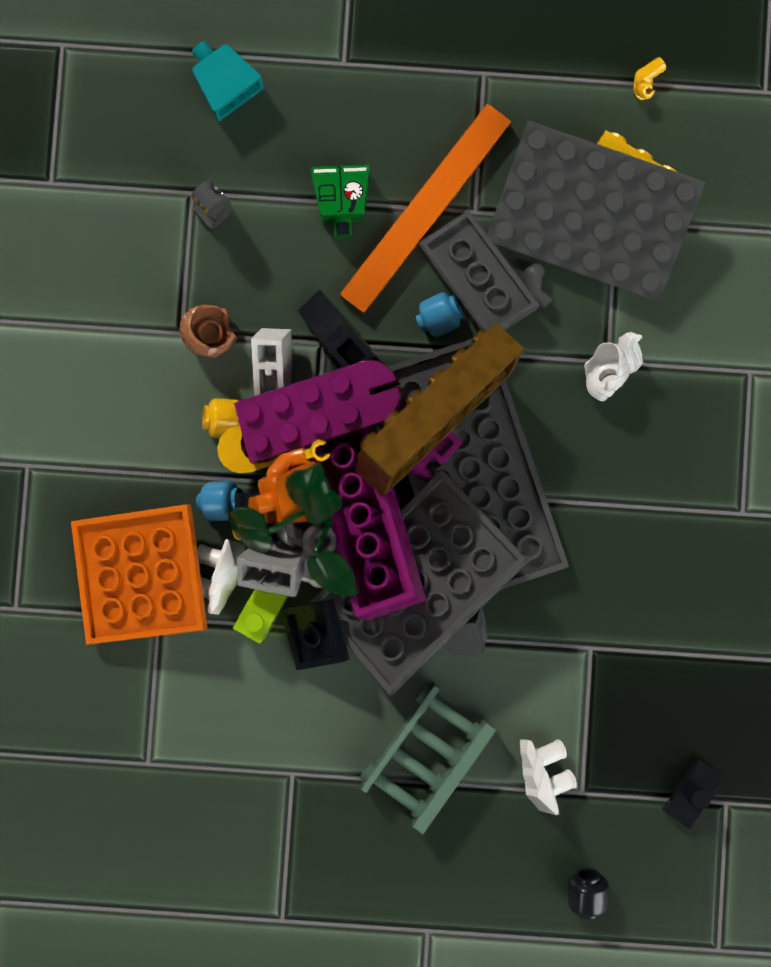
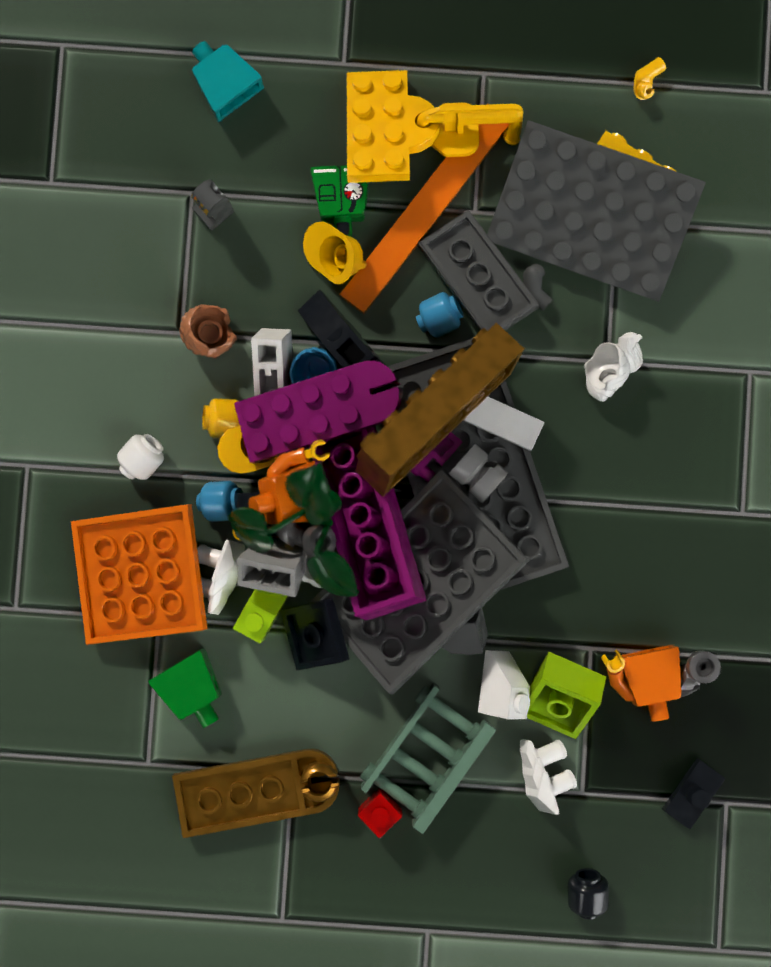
none -> white head [117,434,164,480]
none -> green torso [148,648,222,728]
none -> pearl gold plate [172,749,340,838]
none -> dark azure hair [289,347,338,384]
none -> yellow piece [303,221,367,284]
none -> yellow plate [347,70,524,183]
none -> red brick [357,788,403,839]
none -> light grey wheel [449,443,509,503]
none -> white tile [463,397,544,451]
none -> white slope [478,650,531,719]
none -> lime slope [527,652,606,739]
none -> orange torso [601,645,721,721]

